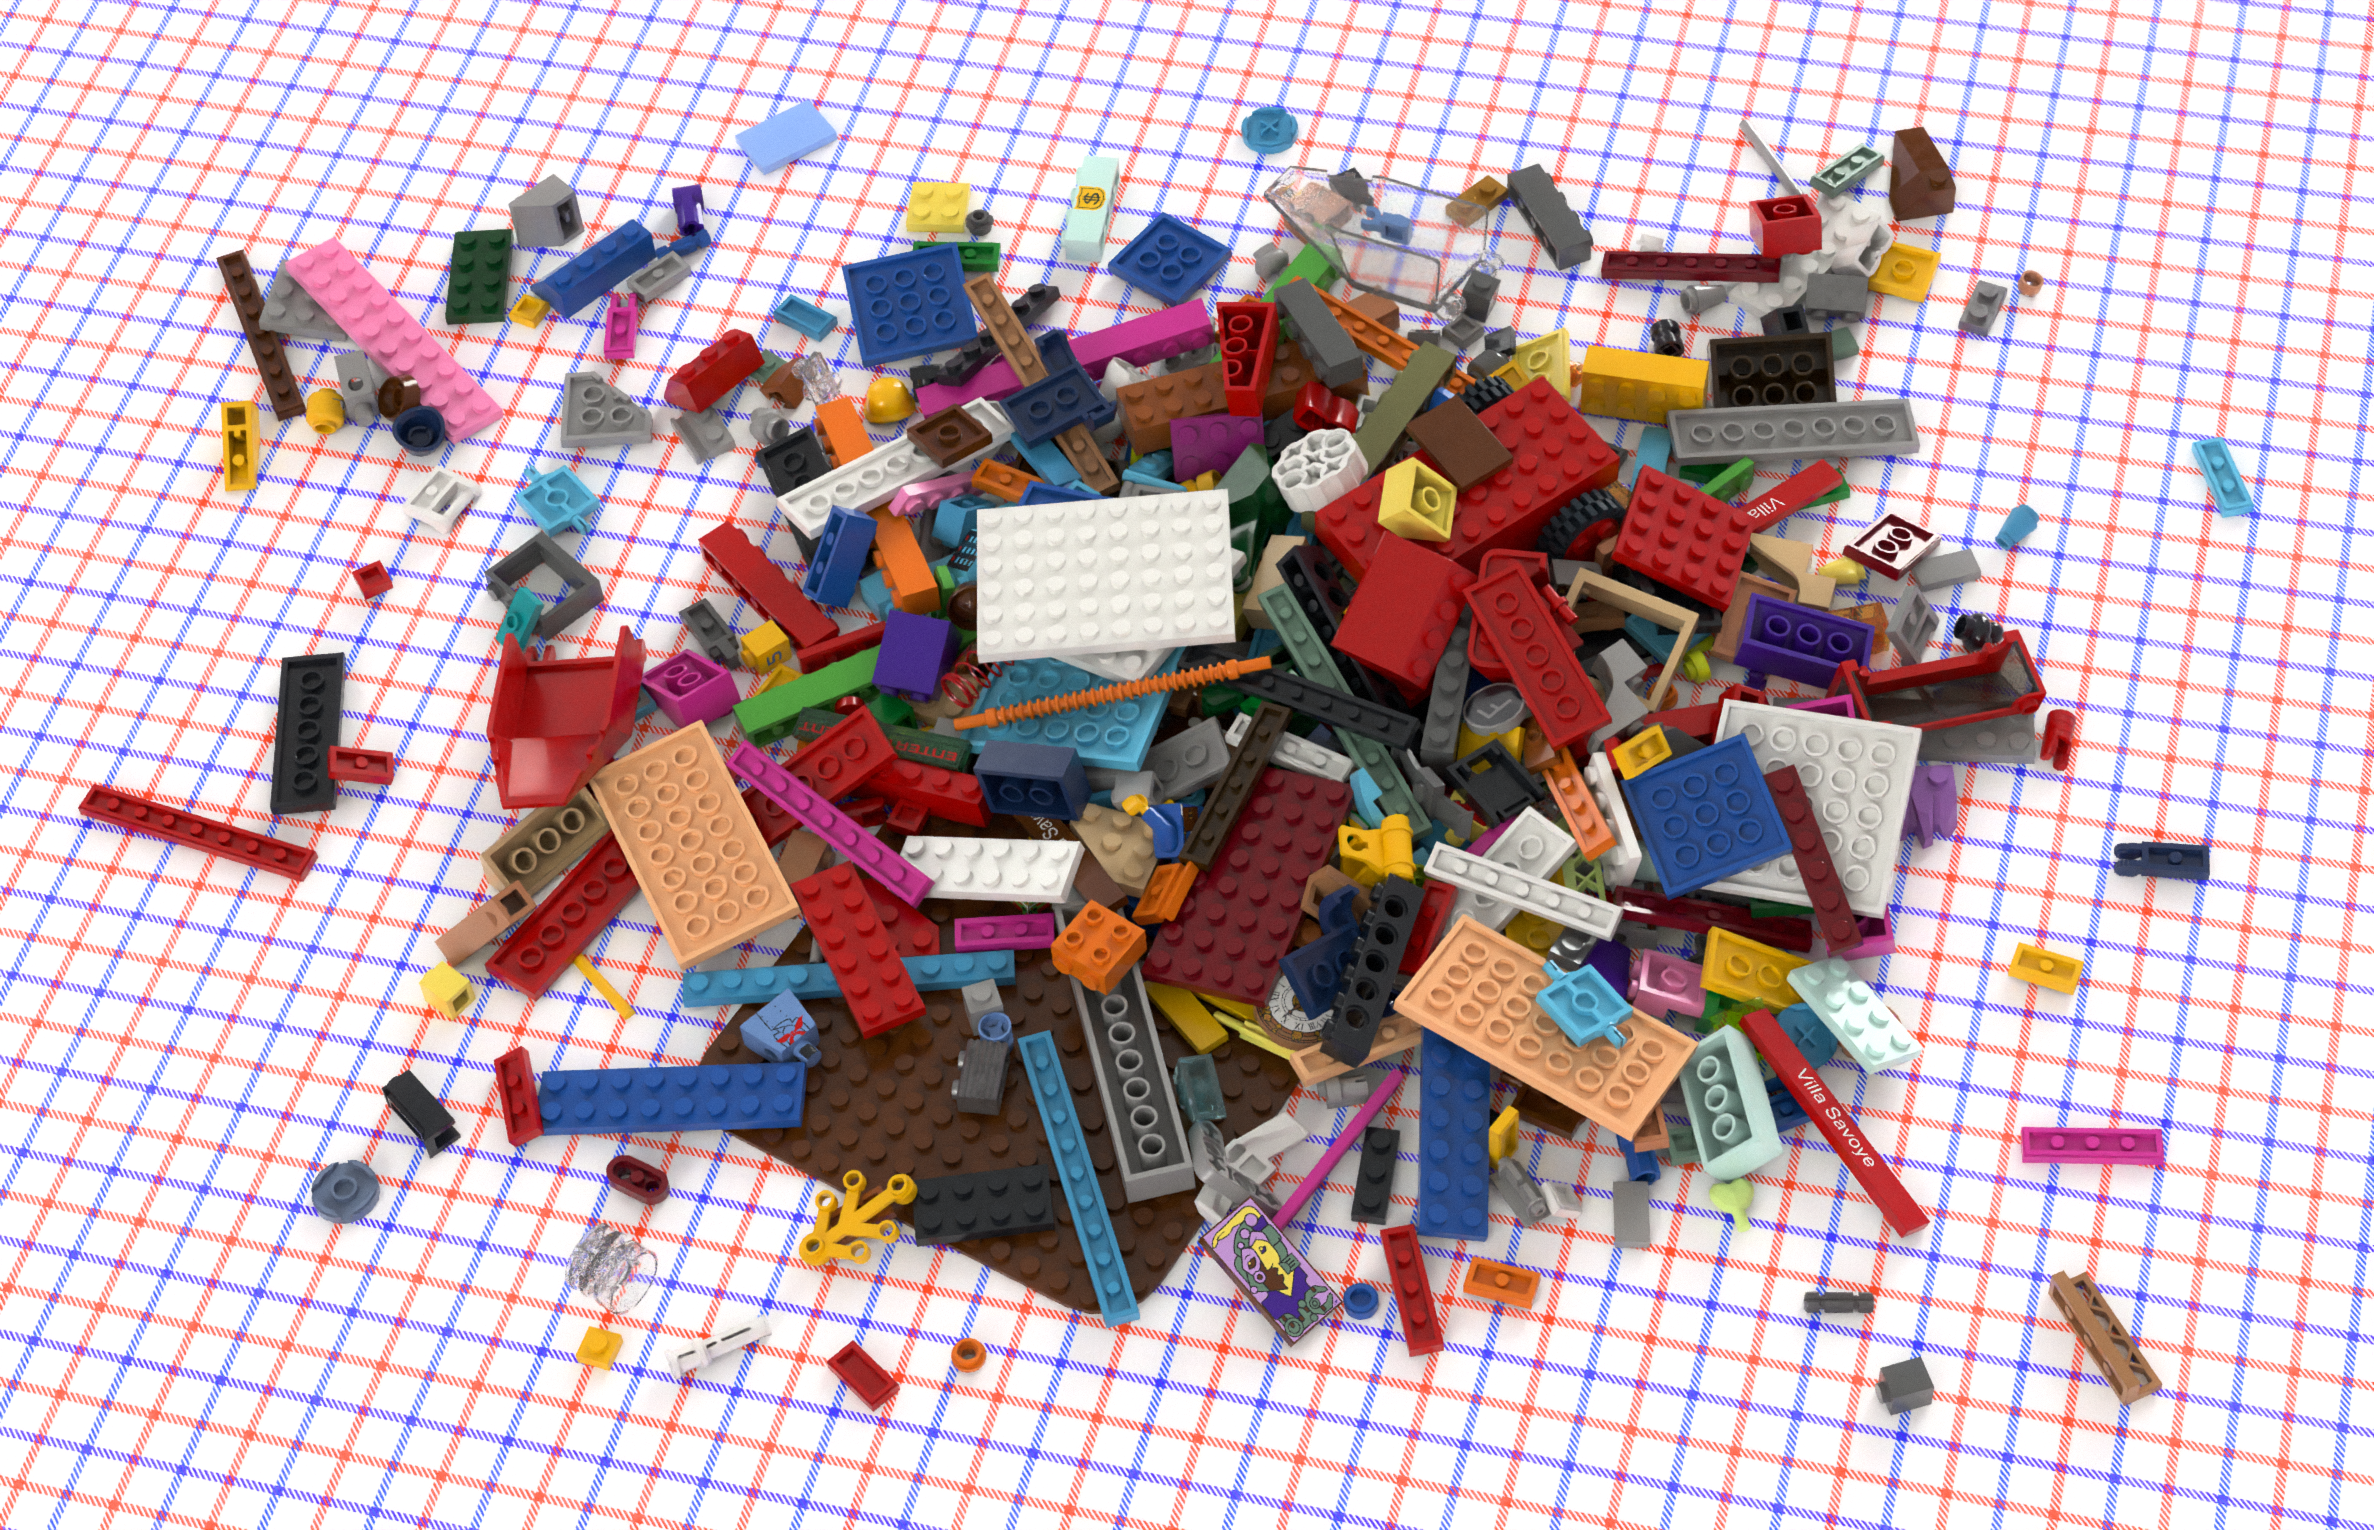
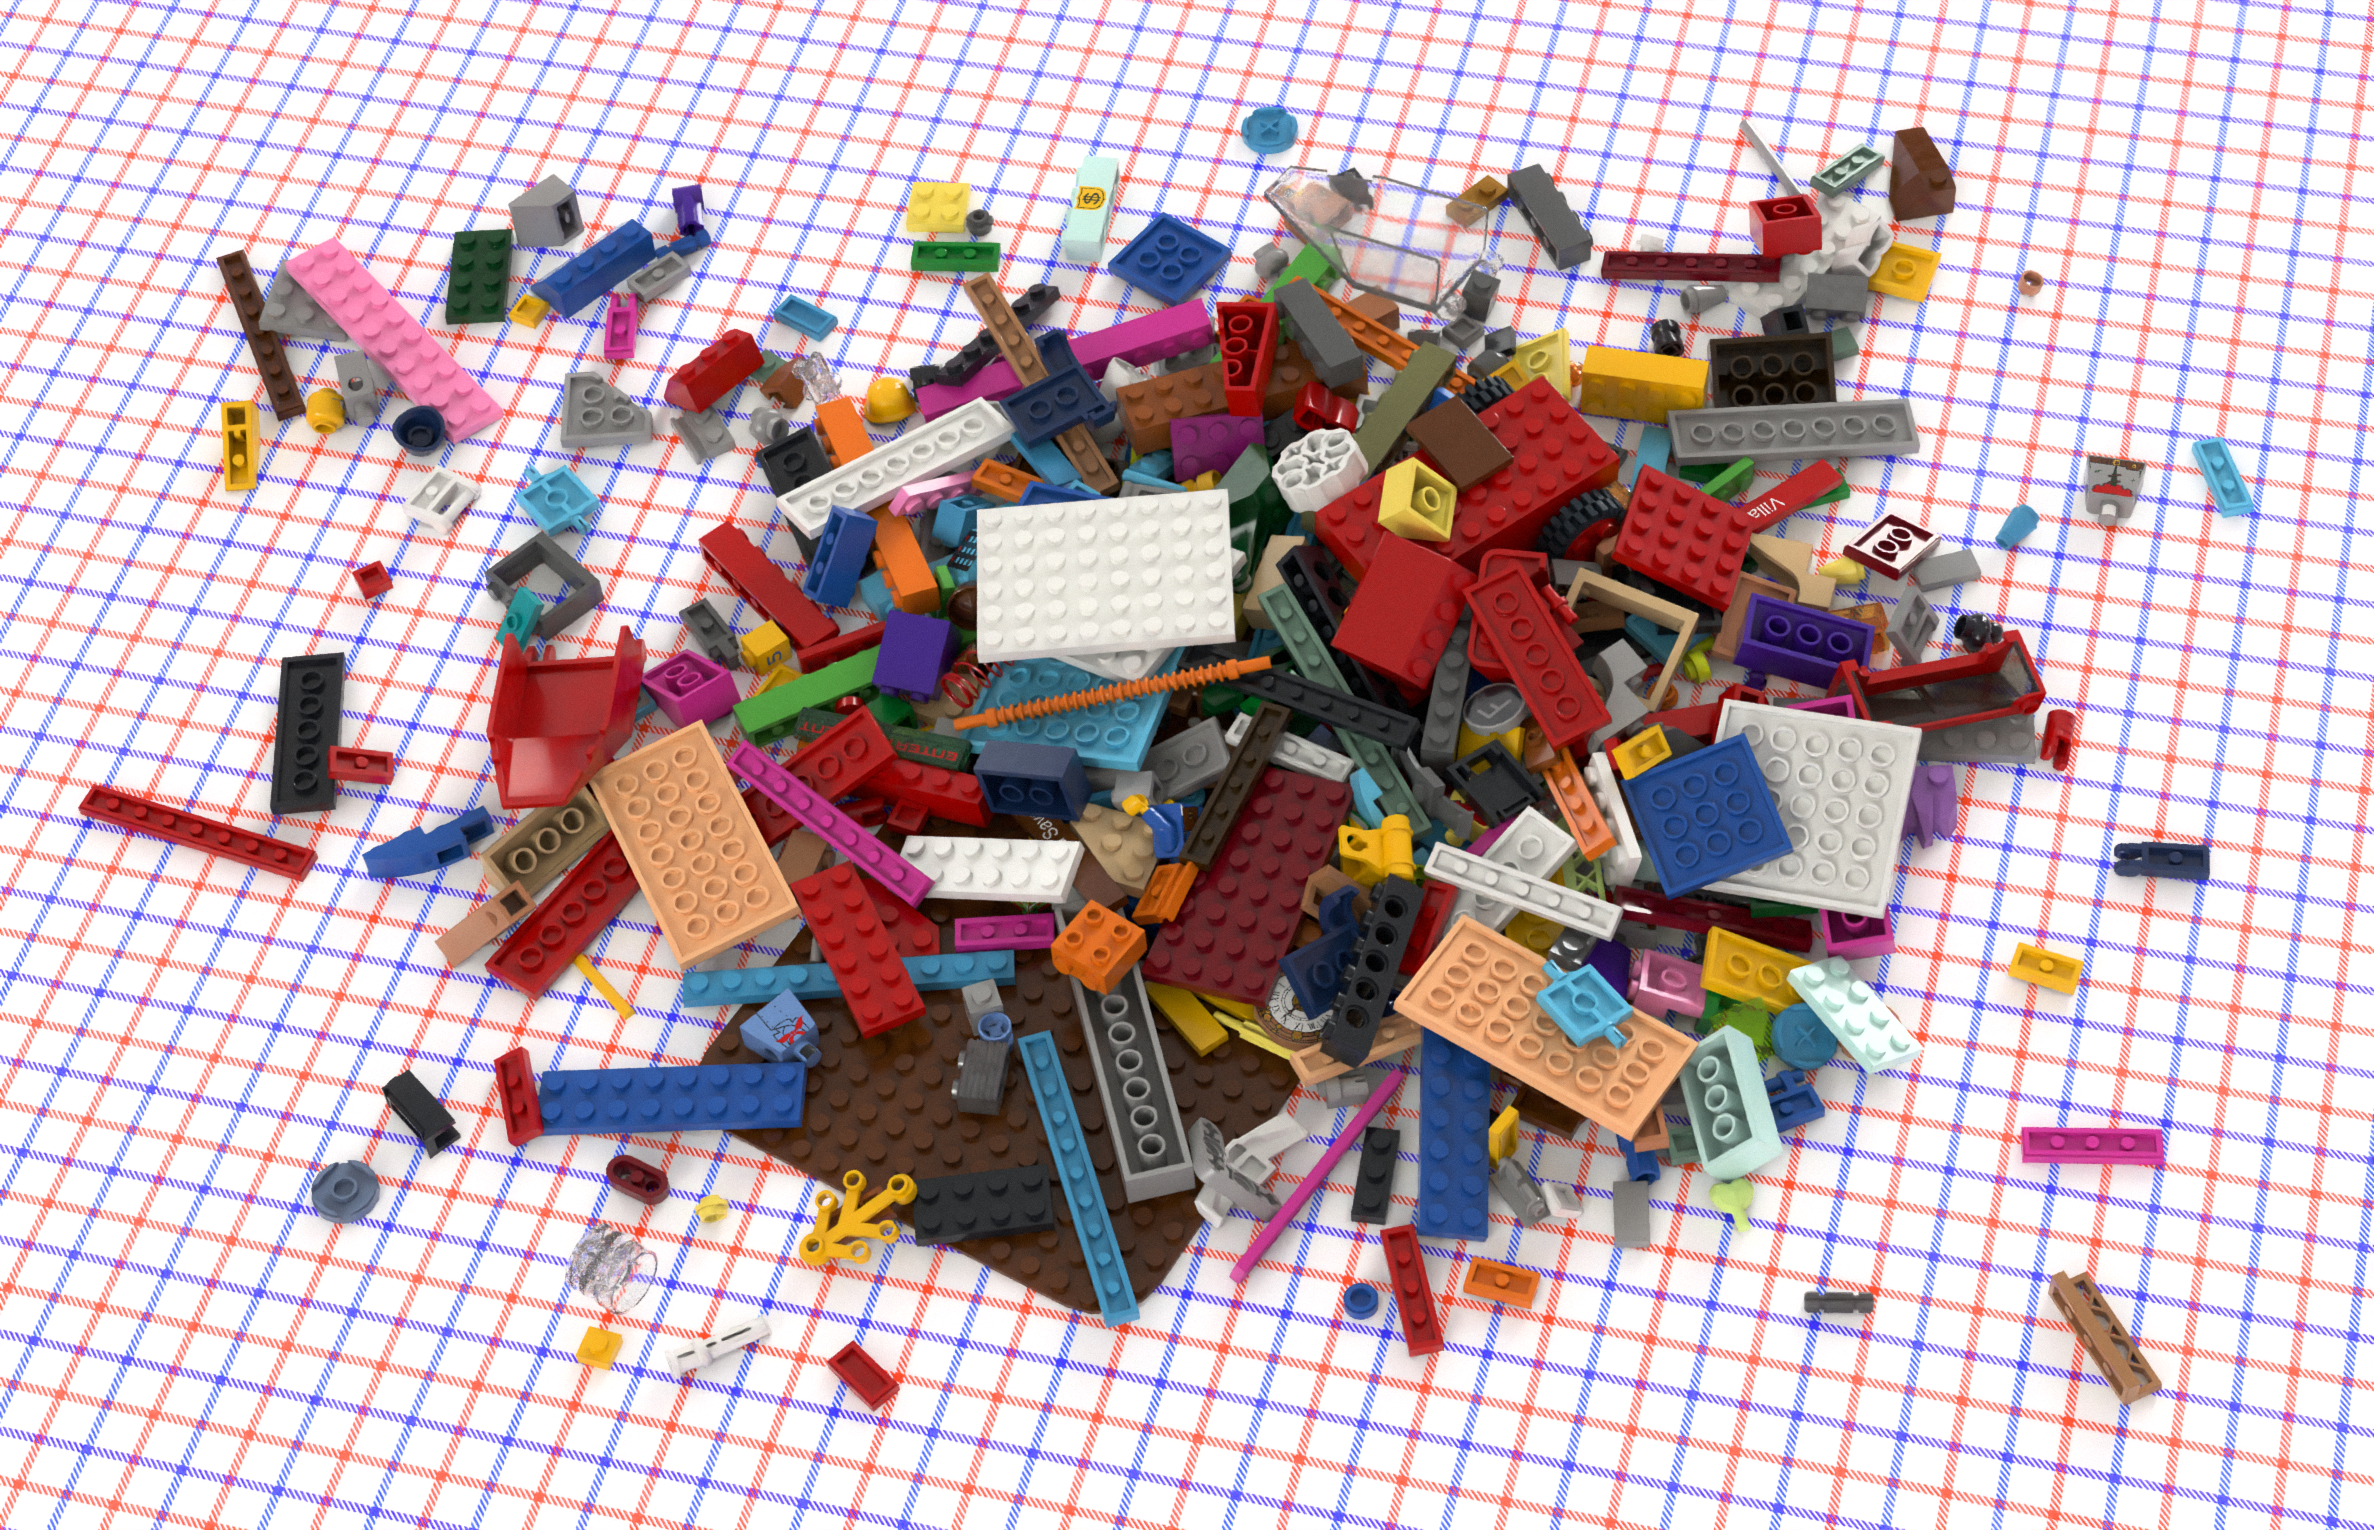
reddish brown hat [378,374,421,423] -> none
light yellow brick [419,961,476,1021] -> none
light blue tile [735,100,838,175] -> none
blue plate [841,242,978,368] -> none
reddish brown plate [906,403,993,469] -> none
orange plate [951,1338,987,1373] -> none
clear light blue slope [1173,1053,1227,1123] -> none
tile [1198,1196,1343,1348] -> none
medium blue plate [1361,206,1413,246] -> none
red tile [1738,1008,1930,1238] -> none
dark red plate [1763,764,1864,956] -> none
dark grey brick [1875,1356,1934,1416] -> none
flat silver plate [1958,280,2008,337] -> none
none -> blue slope [362,805,495,878]
none -> light yellow plate [694,1195,729,1223]
none -> light grey torso [2084,454,2147,526]

